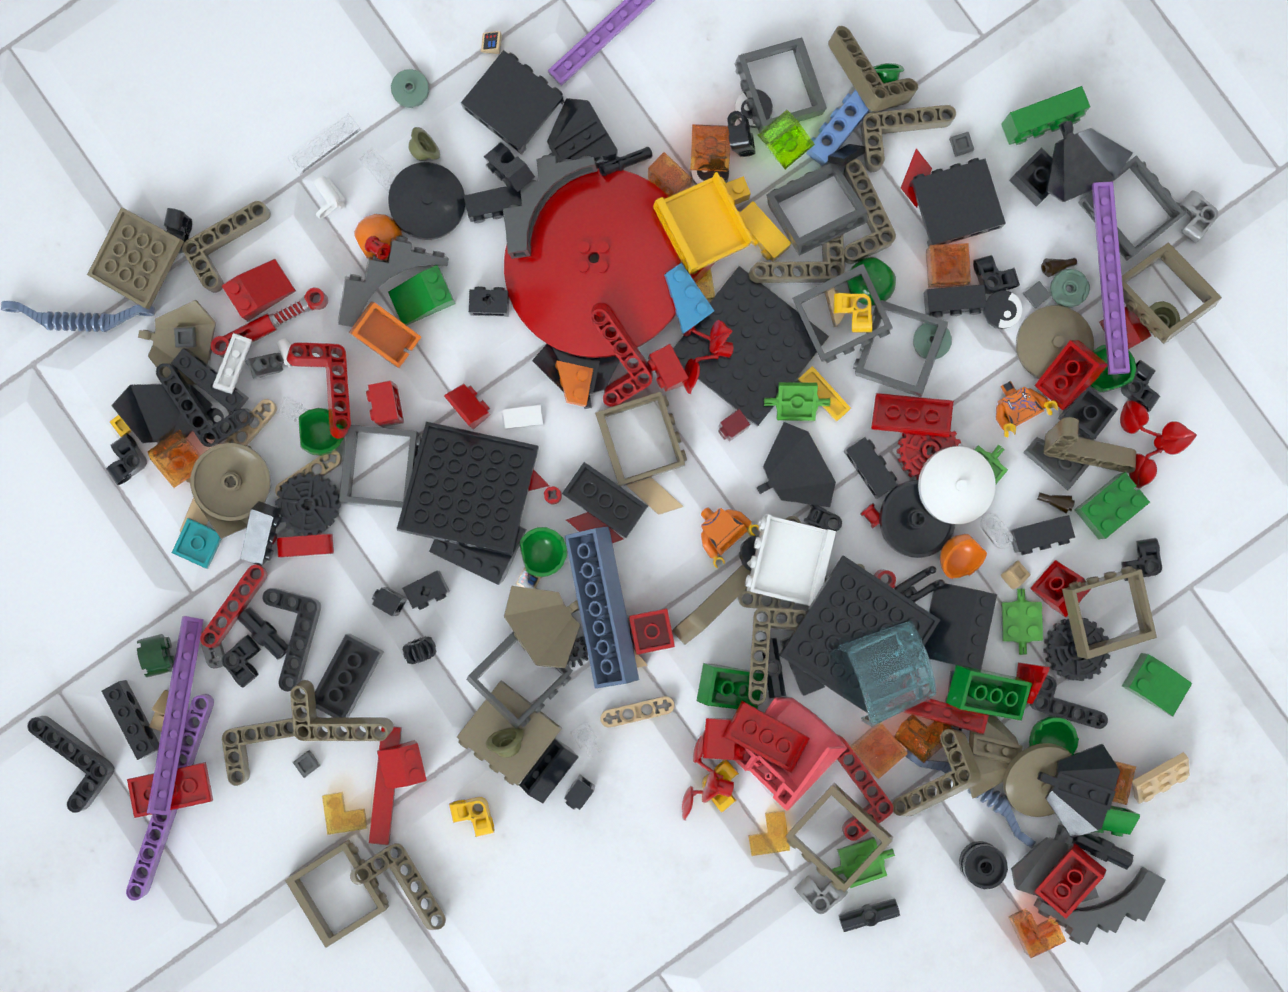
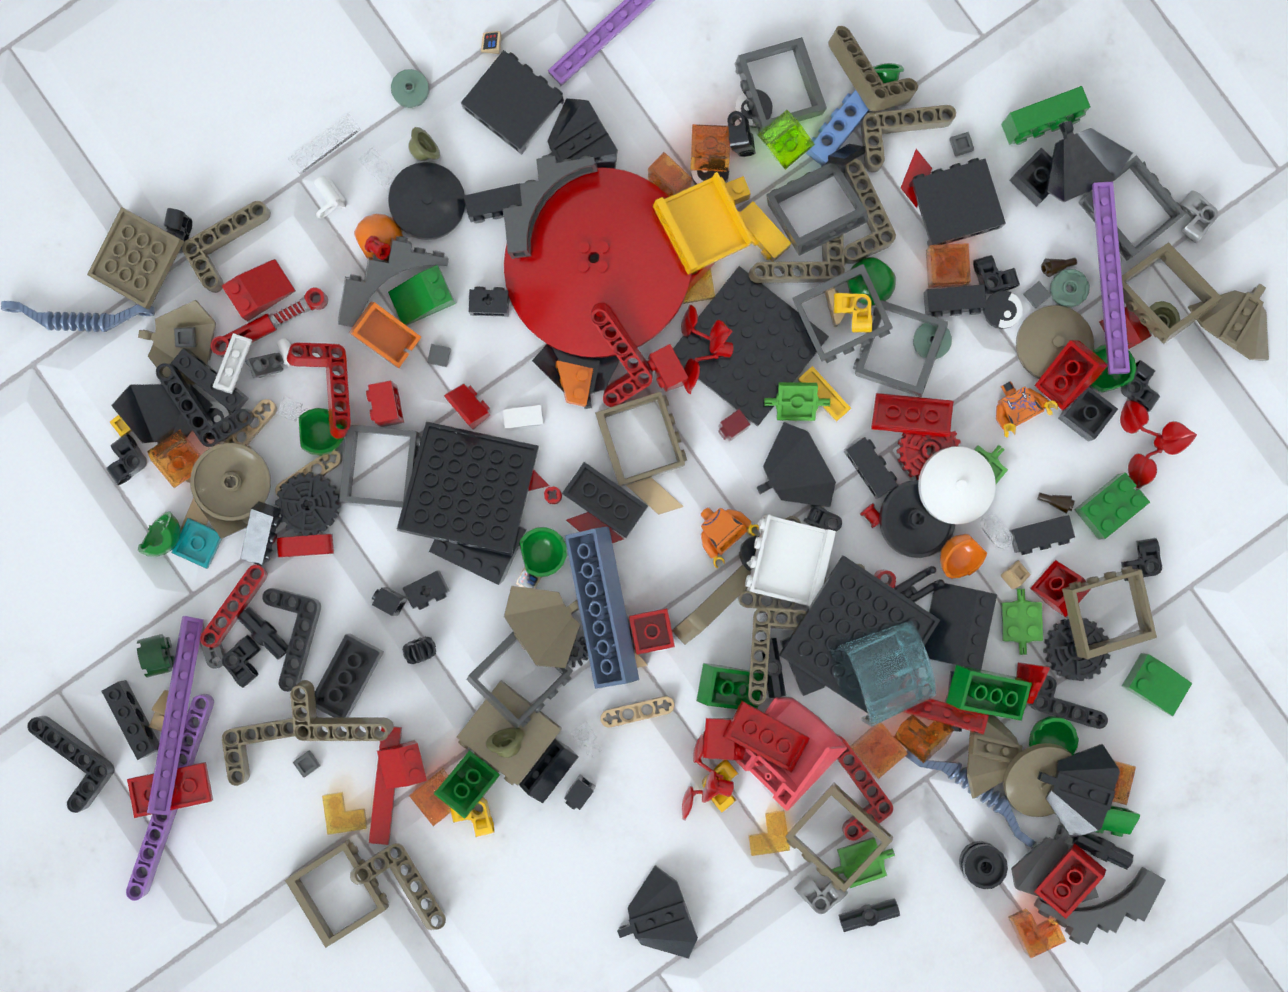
black arch [484,142,535,192] -> none
black pin [599,146,653,176] -> none
dark azure wing [664,263,714,334] -> none
dark tan beam [892,729,981,816] -> none
dark grey wing [1023,437,1089,491] -> none
dark tan beam [1044,417,1136,473] -> none
tan plate [1132,752,1190,804] -> none
none -> green cylinder [138,511,181,557]
none -> clear orange brick [409,768,451,827]
none -> dark grey tile [427,344,451,367]
none -> green slope [434,750,500,819]
none -> black panel [617,865,698,959]
none -> dark tan panel [1188,284,1269,361]

